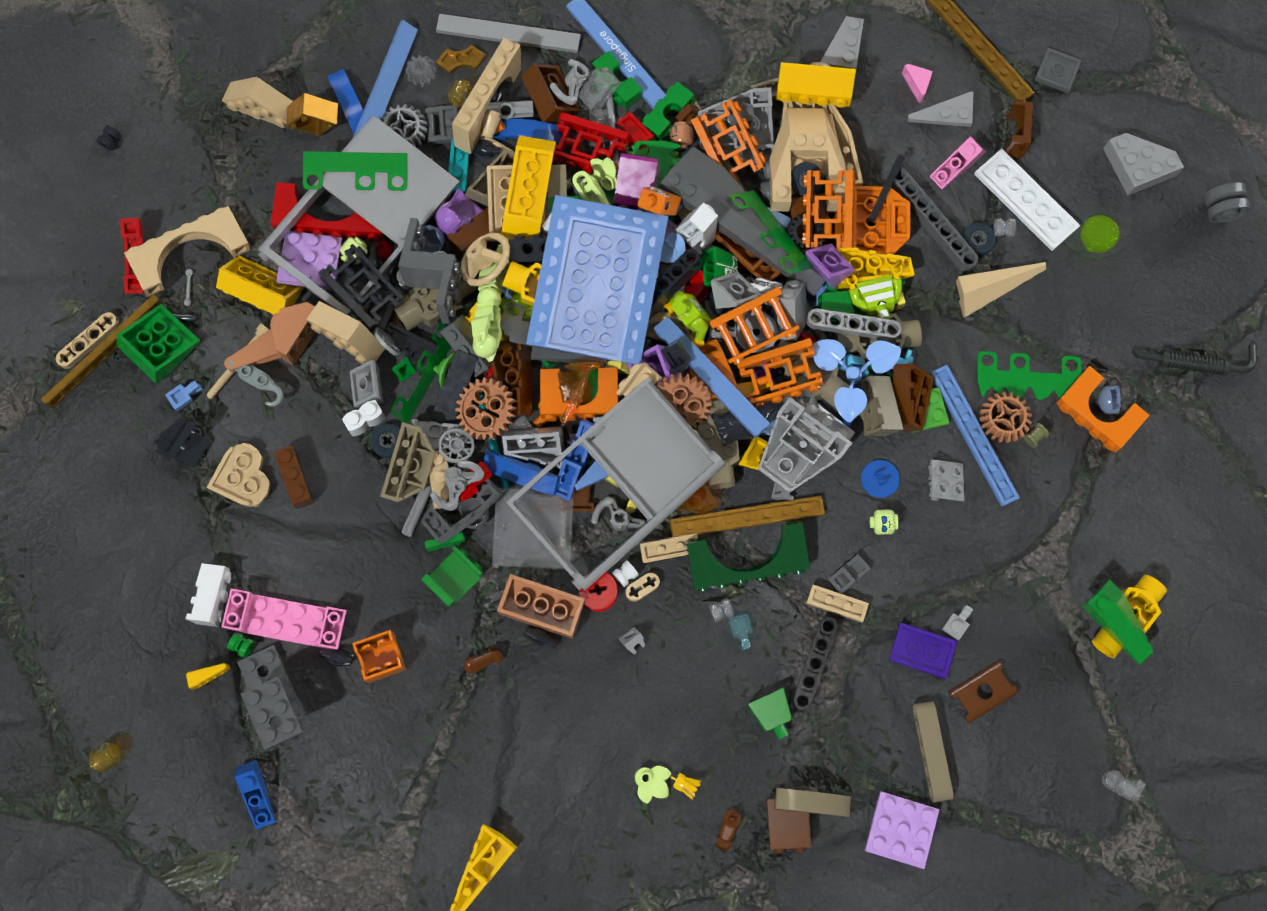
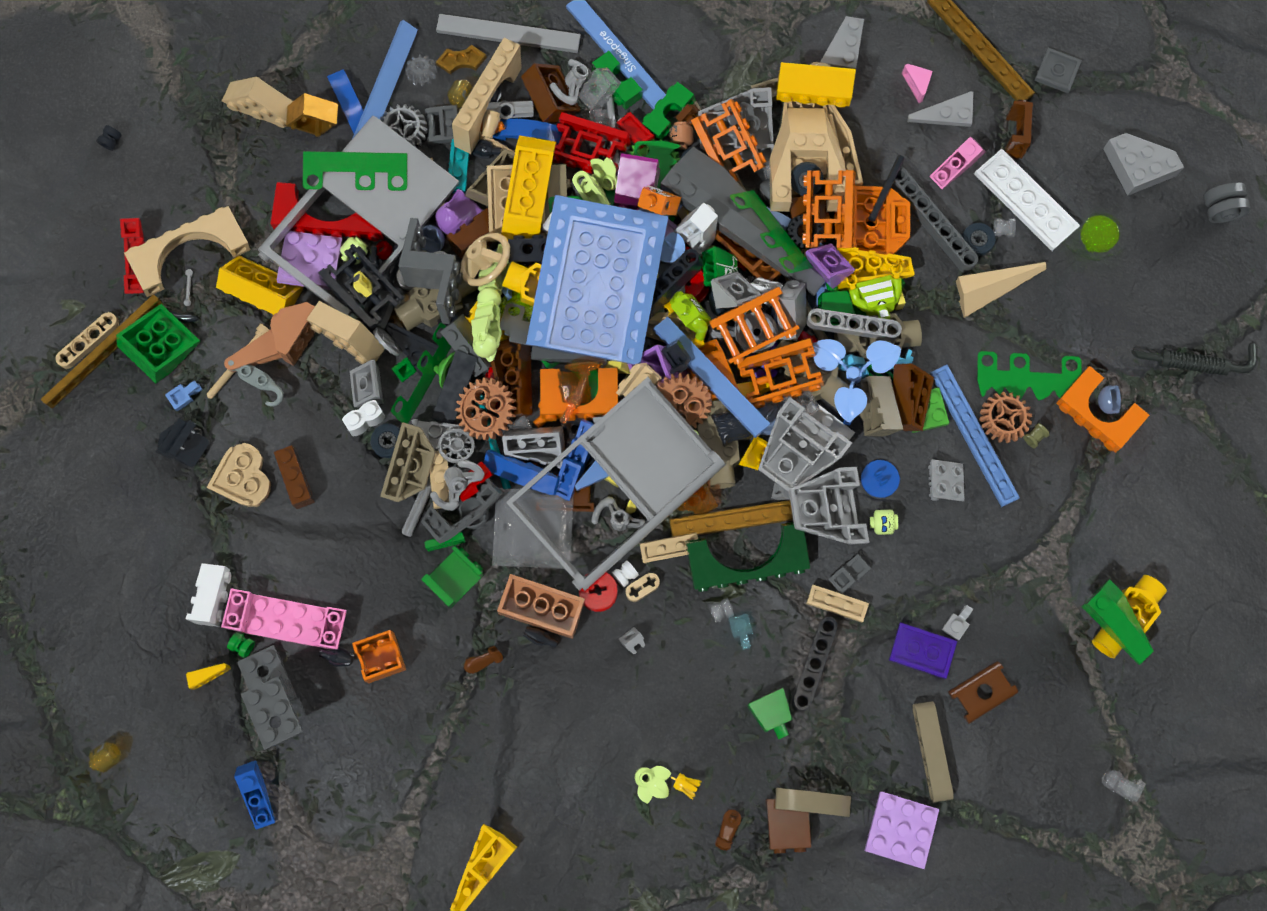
none -> light yellow plate [353,271,372,298]
none -> light grey wedge [789,467,869,545]

